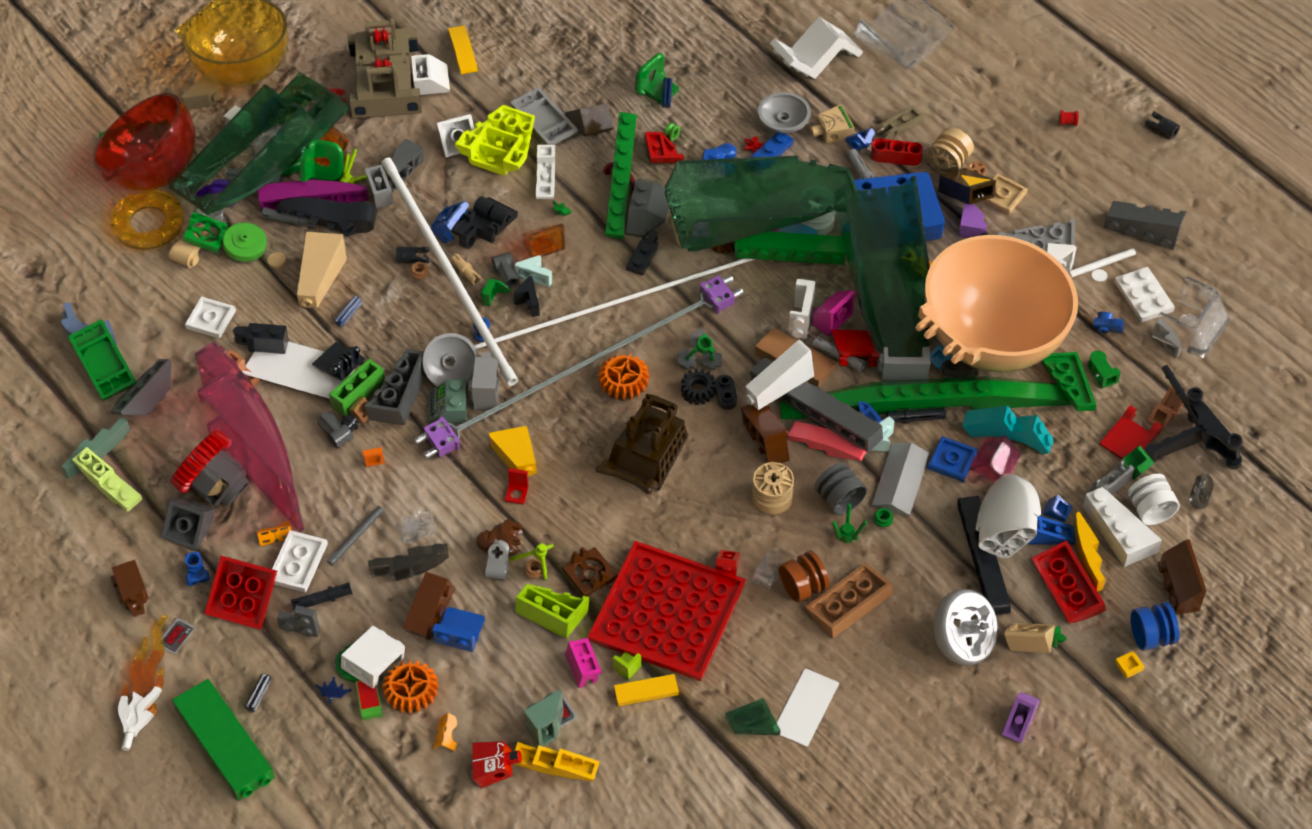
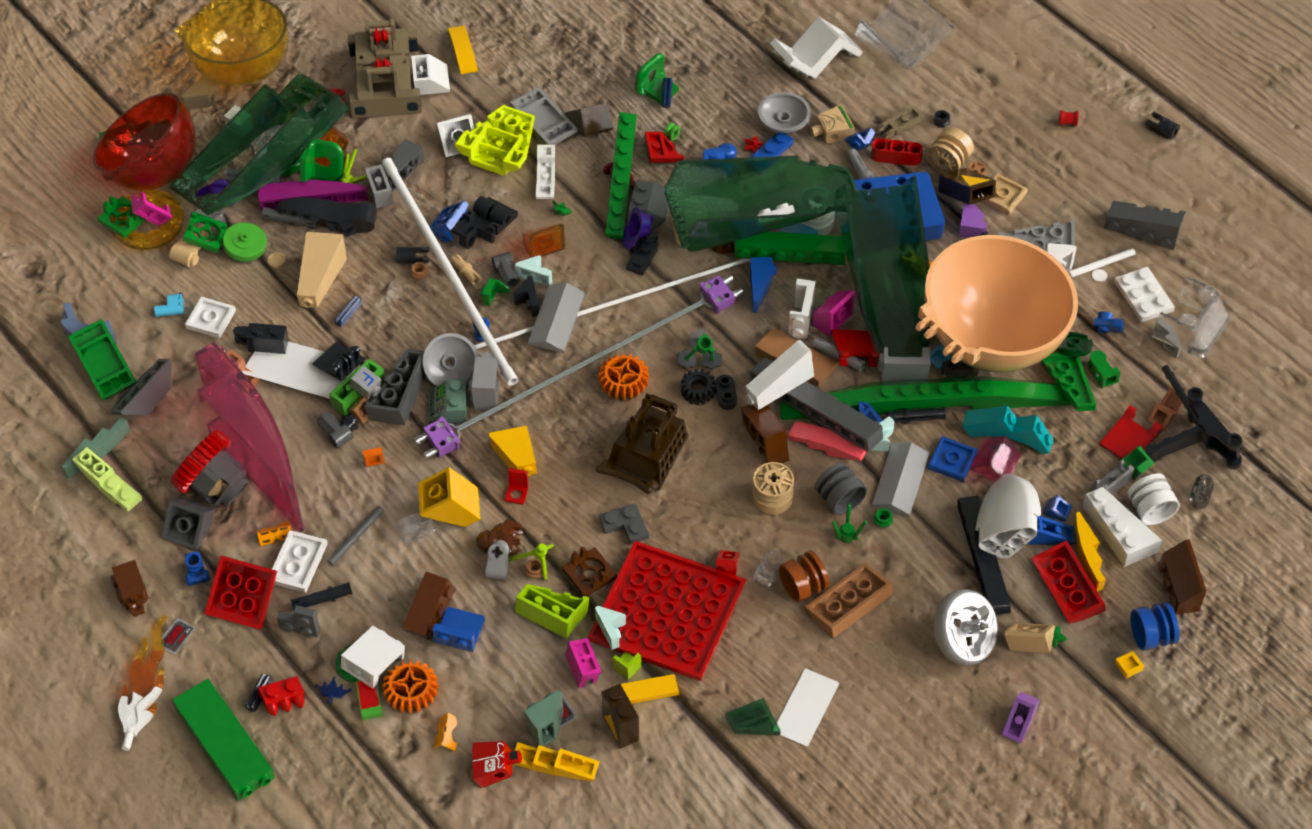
clear smoke slope [368,543,449,582] -> none
none -> green piece [97,196,146,239]
none -> dark pink hinge [131,192,172,226]
none -> medium azure piece [154,292,184,317]
none -> red plate [258,676,305,716]
none -> light grey brick [350,365,381,400]
none -> yellow slope [418,467,480,527]
none -> light grey slope [528,283,585,353]
none -> light aqua slope [595,606,626,650]
none -> dark grey plate [599,503,649,544]
none -> dark brown brick [601,684,639,749]
none -> dark purple piece [623,207,653,249]
none -> blue slope [750,257,777,313]
none -> white plate [755,203,795,225]
none -> black bush [934,110,950,128]
none -> dark green tile [1056,332,1093,357]

